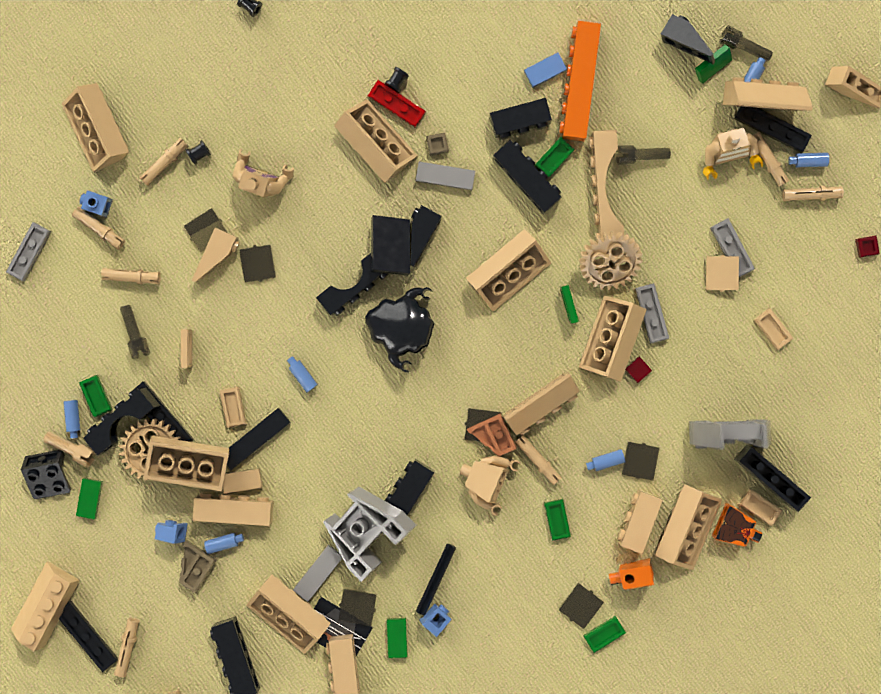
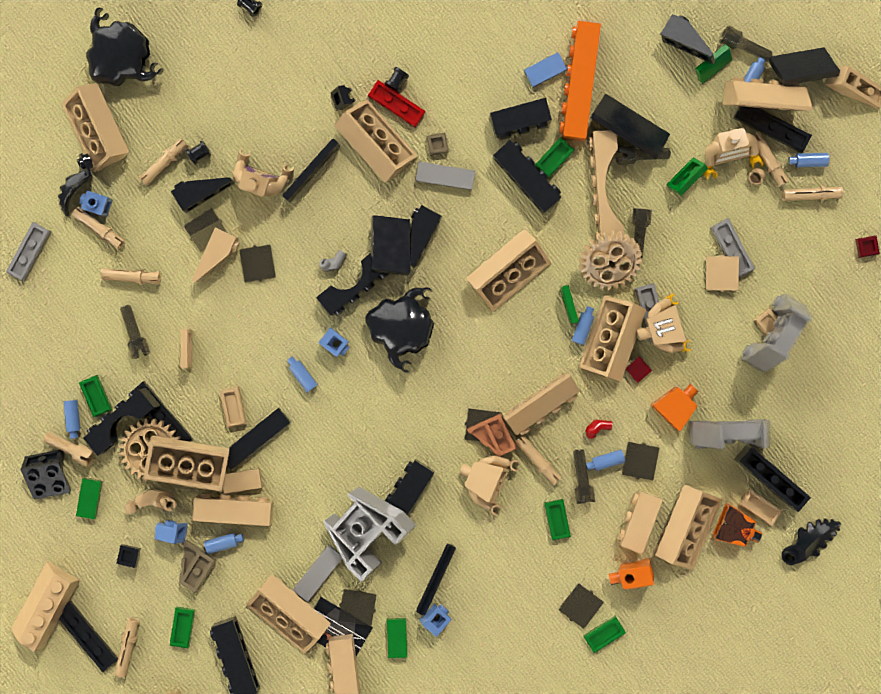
none -> black plant [58,153,93,217]
none -> black piece [86,7,163,86]
none -> black tile [116,544,141,568]
none -> tan arm [124,489,176,514]
none -> green tile [169,607,195,648]
none -> black slope [171,177,235,213]
none -> black tile [283,138,340,203]
none -> light grey arm [319,250,347,272]
none -> medium blue brick [319,328,350,357]
none -> black tile [331,85,355,111]
none -> medium blue cylinder [572,306,595,345]
none -> clear smoke piece [573,449,596,504]
none -> red arm [586,419,612,439]
none -> black tile [590,93,670,159]
none -> clear smoke piece [632,208,652,259]
none -> tan torso [637,294,691,353]
none -> orange torso [651,384,699,431]
none -> green tile [666,157,708,196]
none -> light grey wedge [741,294,812,372]
none -> tan hinge [748,168,765,185]
none -> black tile [769,47,840,86]
none -> black plant [782,518,841,565]

